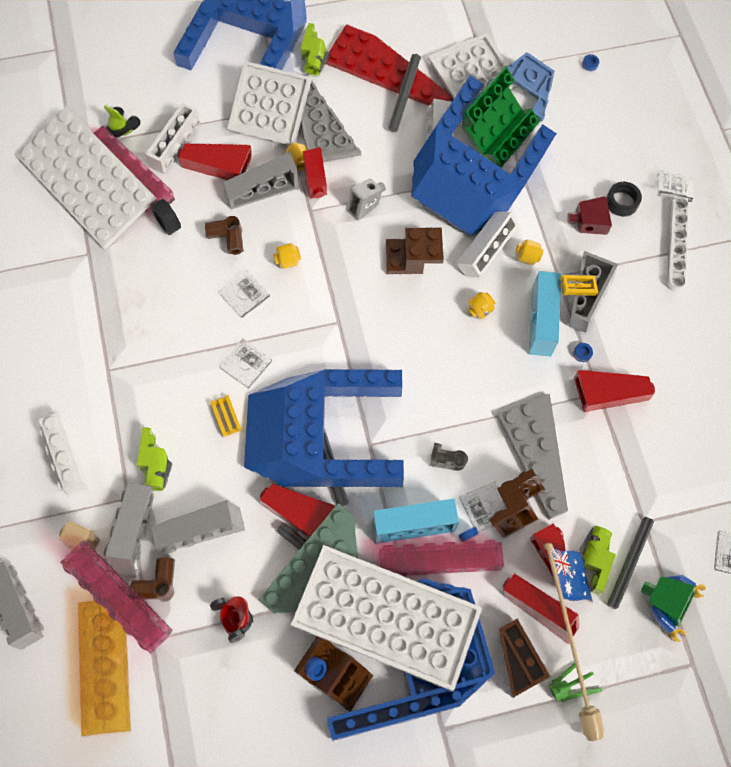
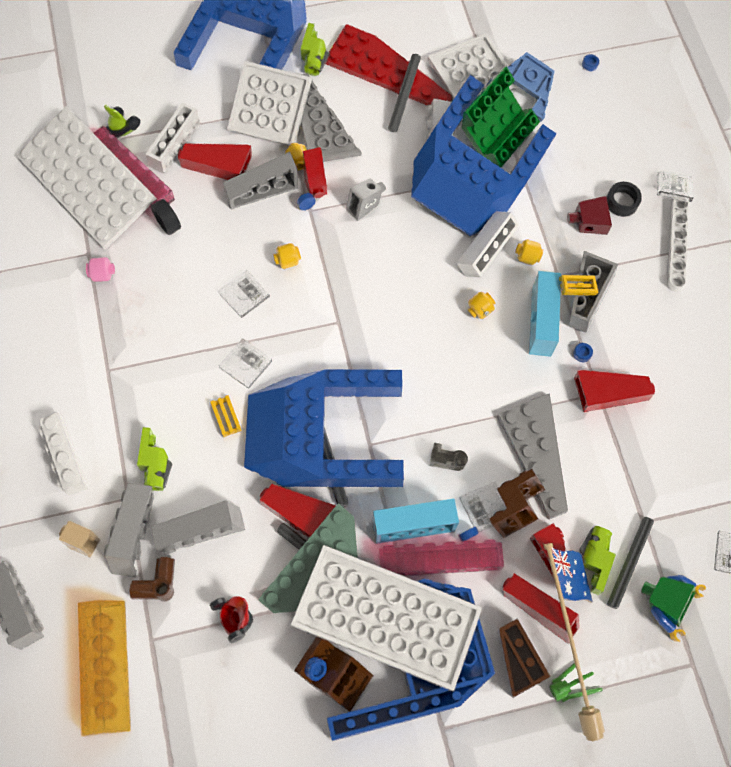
clear pink brick [60,540,173,654] -> none
reddish brown piece [205,216,244,255] -> none
reddish brown bracket [386,227,444,274] -> none
none -> bright pink head [86,257,115,282]
none -> blue tile [297,193,316,210]

